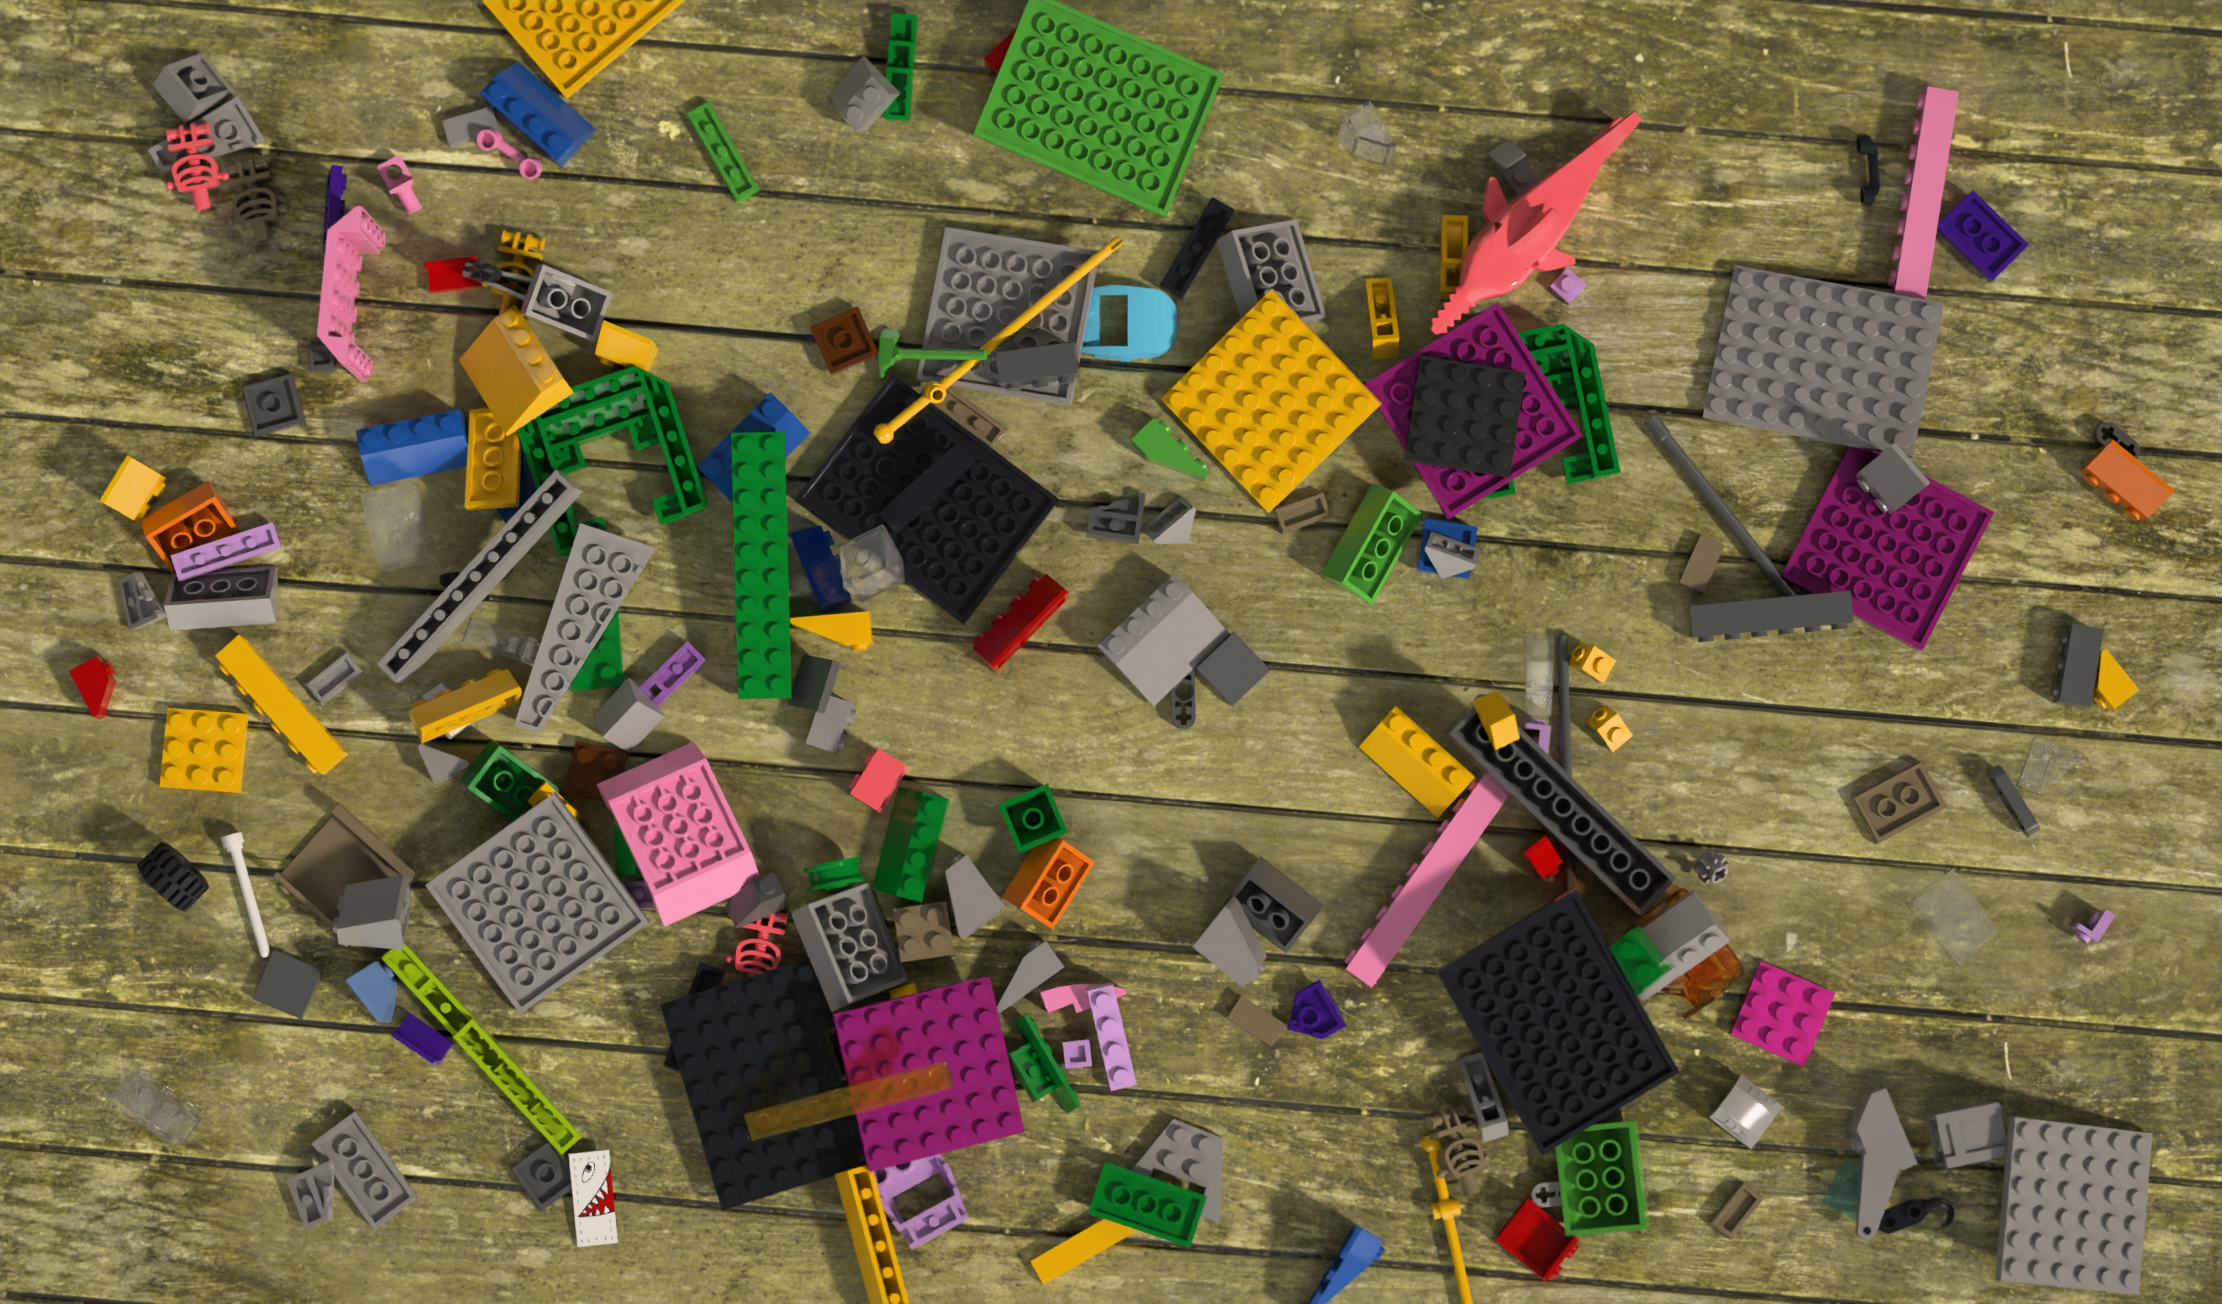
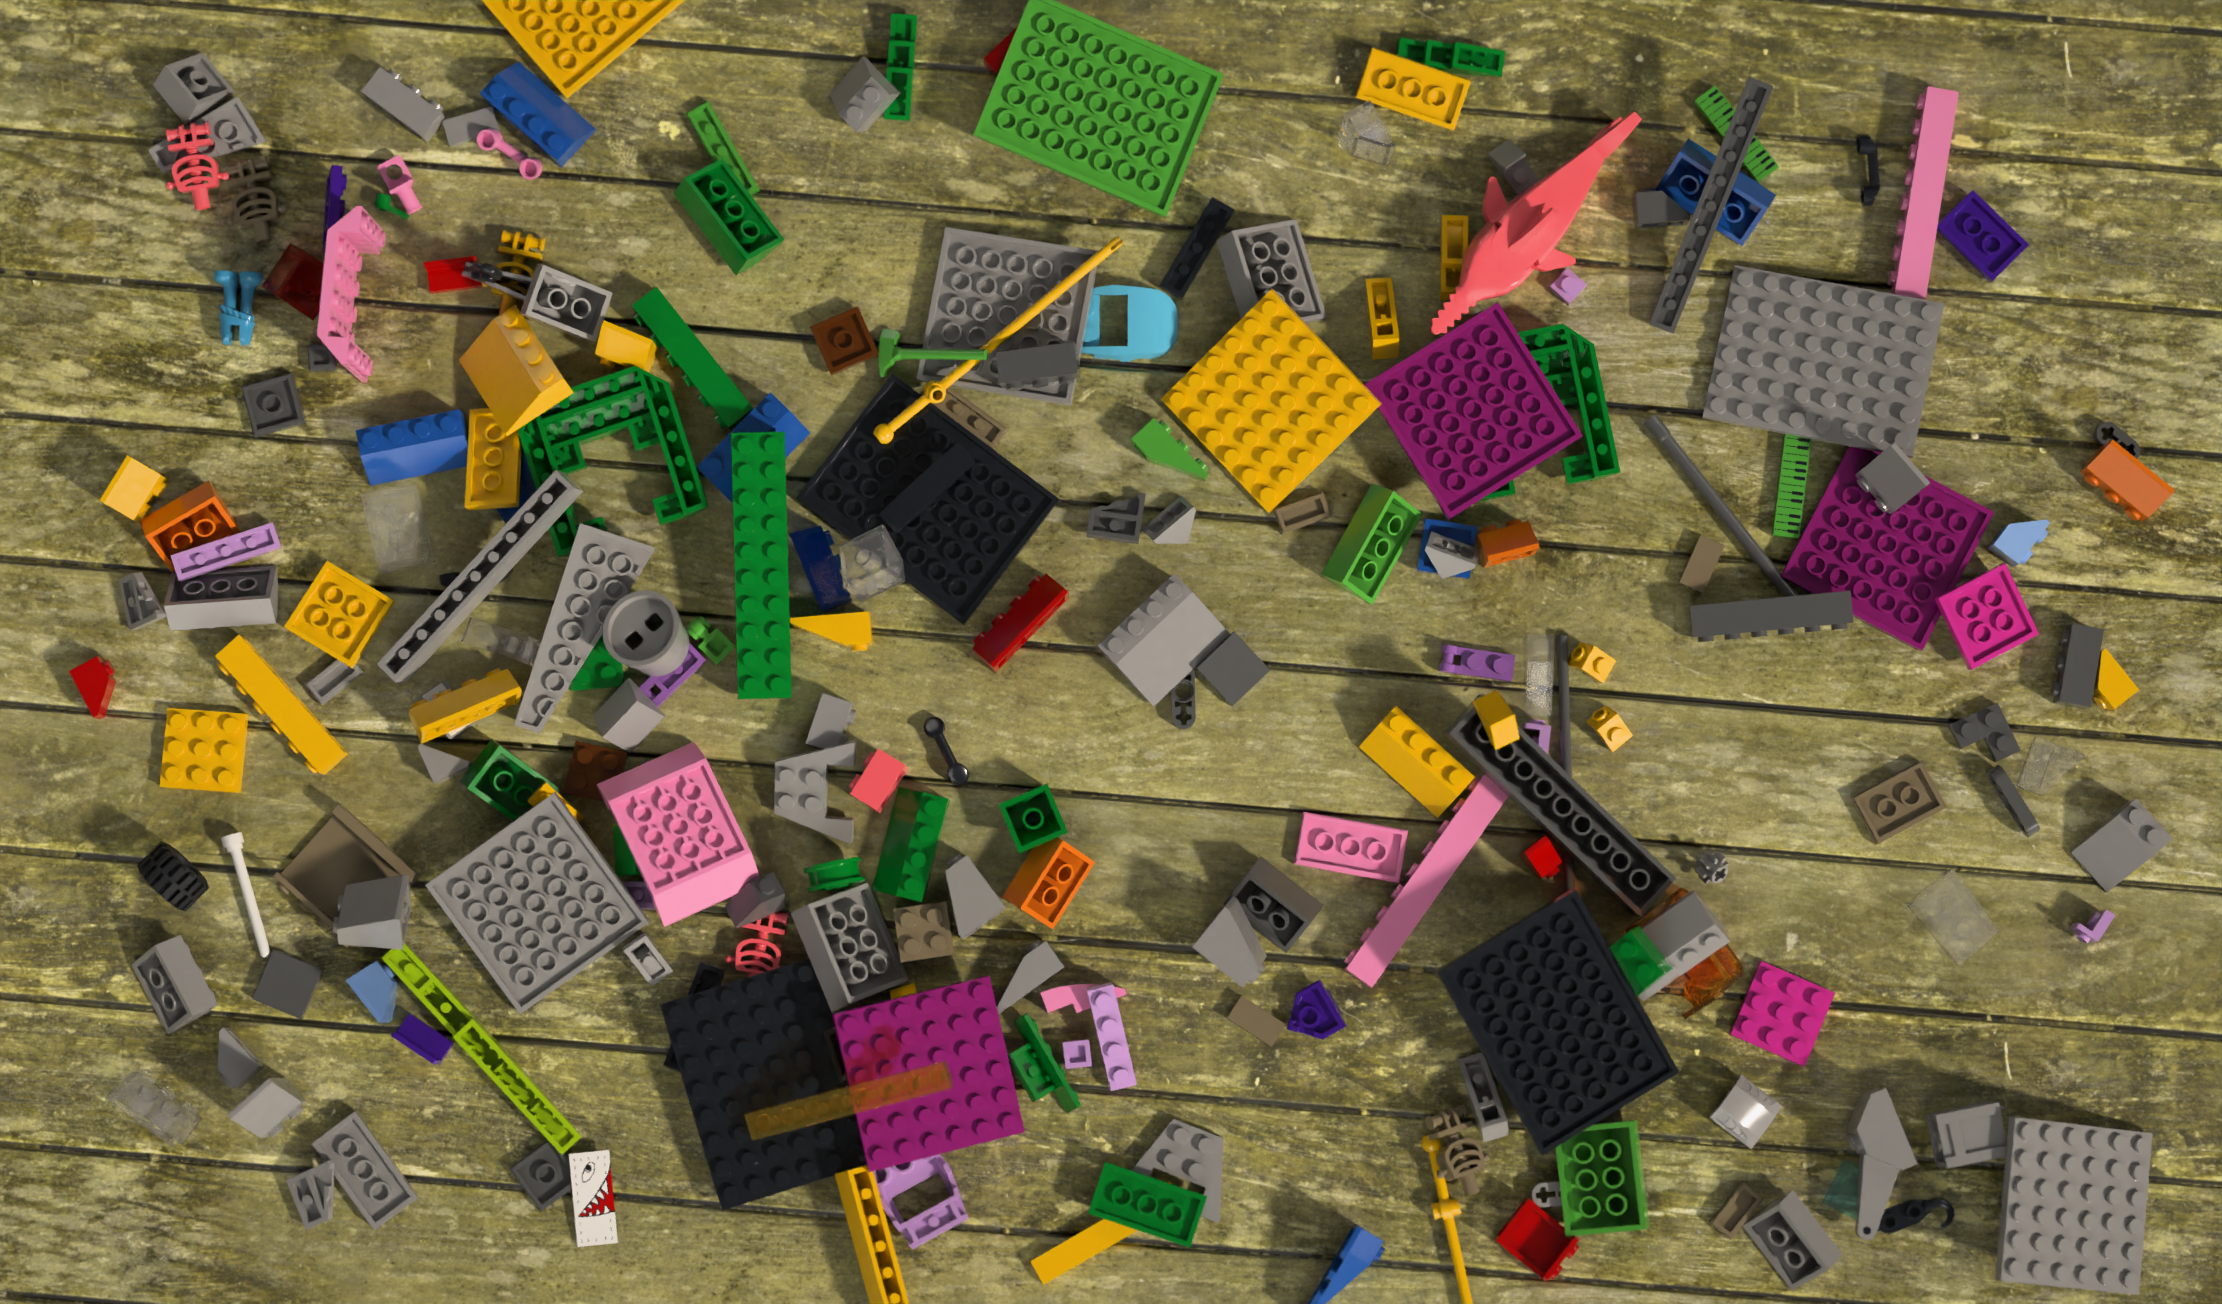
dark grey tile [788,655,840,713] -> none
pearl dark grey plate [1404,356,1525,478] -> none
none -> light grey slope [131,935,218,1035]
none -> dark azure piece [213,271,263,346]
none -> light grey slope [217,1027,265,1088]
none -> light grey slope [228,1078,307,1138]
none -> clear red slope [261,243,324,321]
none -> yellow plate [284,561,395,669]
none -> light grey brick [361,67,446,143]
none -> green hand [375,193,410,220]
none -> light grey piece [603,590,689,676]
none -> light grey slope [622,933,673,986]
none -> green brick [632,286,754,431]
none -> green slope [673,158,785,275]
none -> bright green plate [686,615,736,665]
none -> light grey wing [774,740,856,844]
none -> black bar [923,717,969,785]
none -> bright pink tile [1294,812,1408,883]
none -> yellow tile [1355,47,1471,131]
none -> green slope [1396,37,1505,78]
none -> medium lavender plate [1438,645,1515,682]
none -> orange slope [1476,519,1540,568]
none -> dark grey slope [1632,188,1691,229]
none -> dark grey plate [1649,77,1774,334]
none -> blue slope [1655,138,1776,246]
none -> bright green tile [1693,85,1779,183]
none -> light grey slope [1743,1190,1843,1290]
none -> bright green tile [1771,434,1811,540]
none -> dark pink plate [1934,563,2039,670]
none -> dark grey plate [1948,703,2021,762]
none -> light blue slope [1988,520,2050,567]
none -> light grey slope [2070,798,2173,892]

